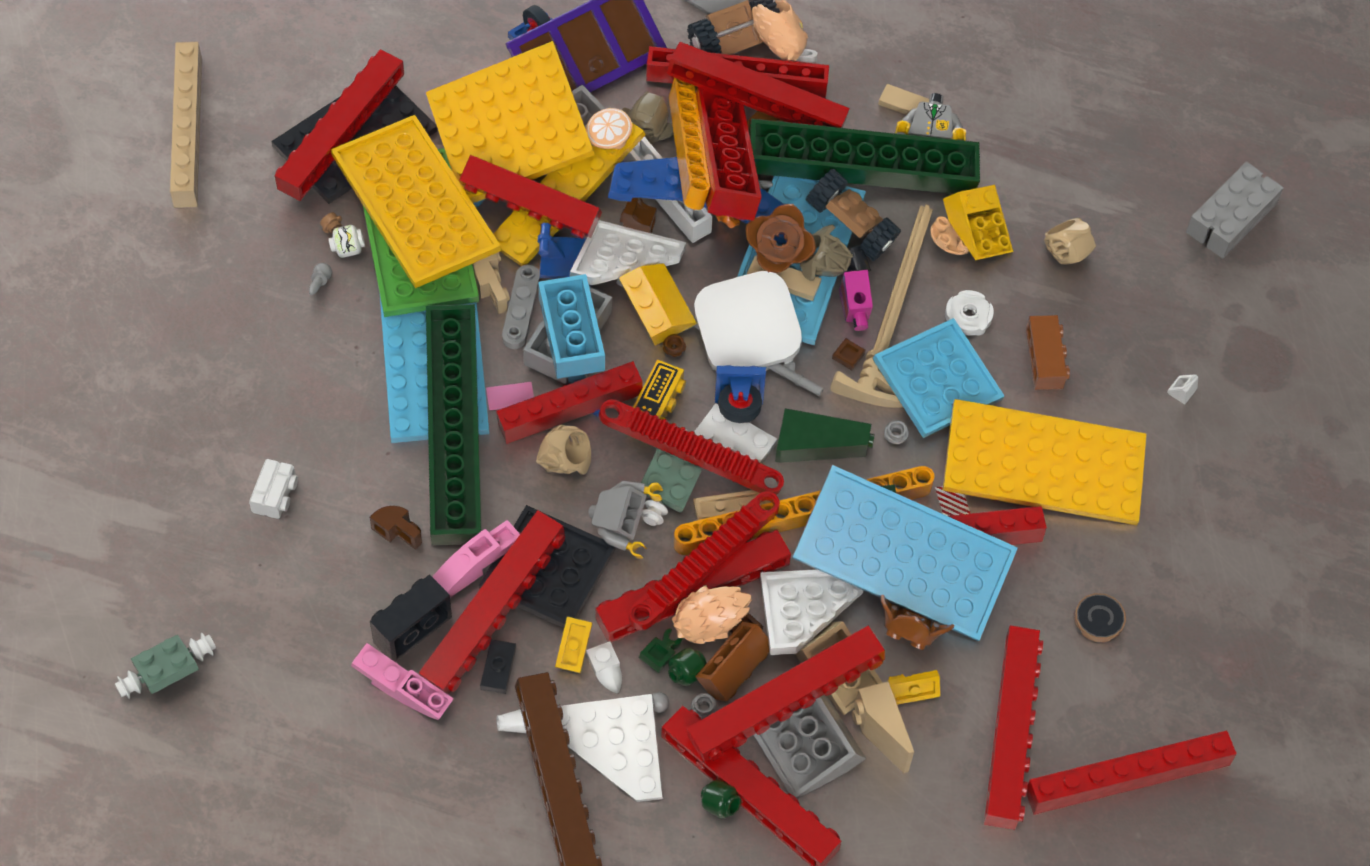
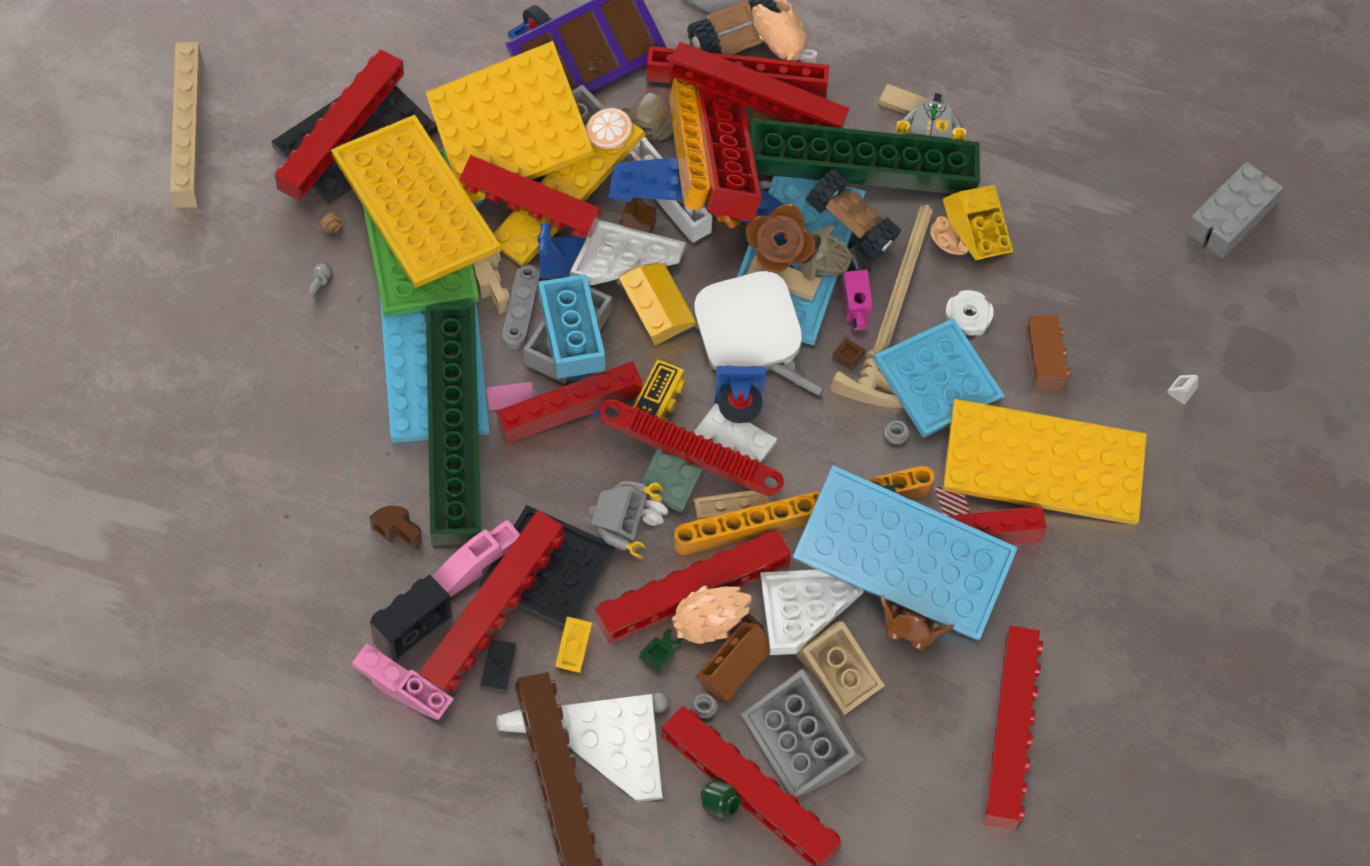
sand green plate [115,633,216,699] -> none
white brick [249,459,298,519] -> none
white head [329,225,365,258] -> none
tan piece [536,425,591,475] -> none
white plate [586,641,622,694] -> none
red gear [629,491,780,630] -> none
reddish brown plate [663,334,686,357] -> none
dark green head [668,648,707,686] -> none
red brick [687,625,885,763] -> none
dark green slope [775,408,875,463] -> none
tan slope [852,682,914,773] -> none
yellow hinge [887,670,940,705] -> none
red brick [1026,730,1237,815] -> none
tan piece [1044,218,1096,265] -> none
black tile [1074,593,1126,642] -> none

